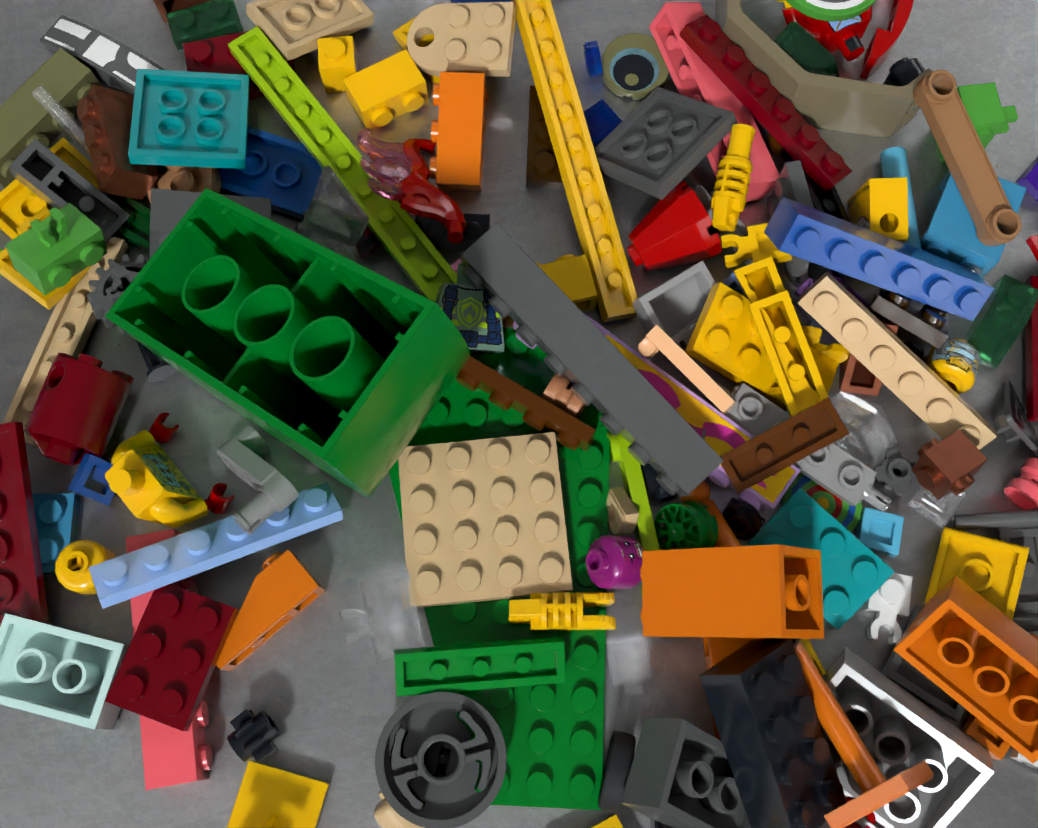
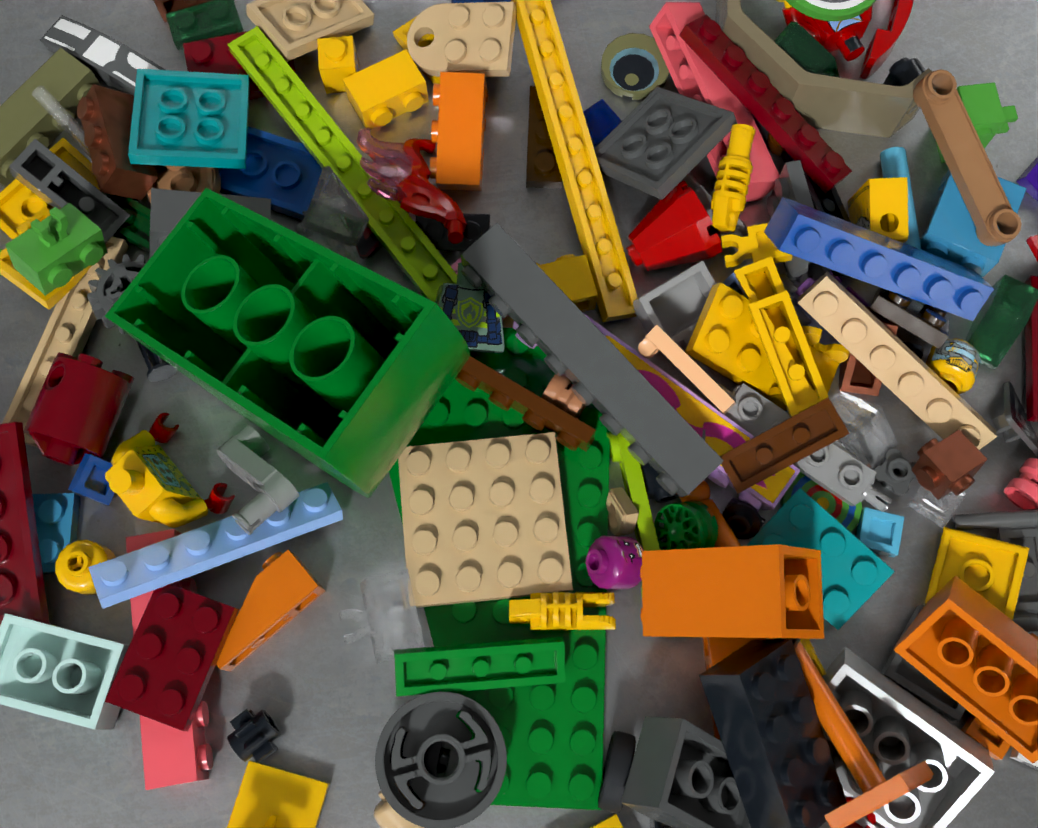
clear blue tile [583,40,603,78] -> none
clear plate [605,638,653,715] -> none
white plate [863,573,913,645] -> none

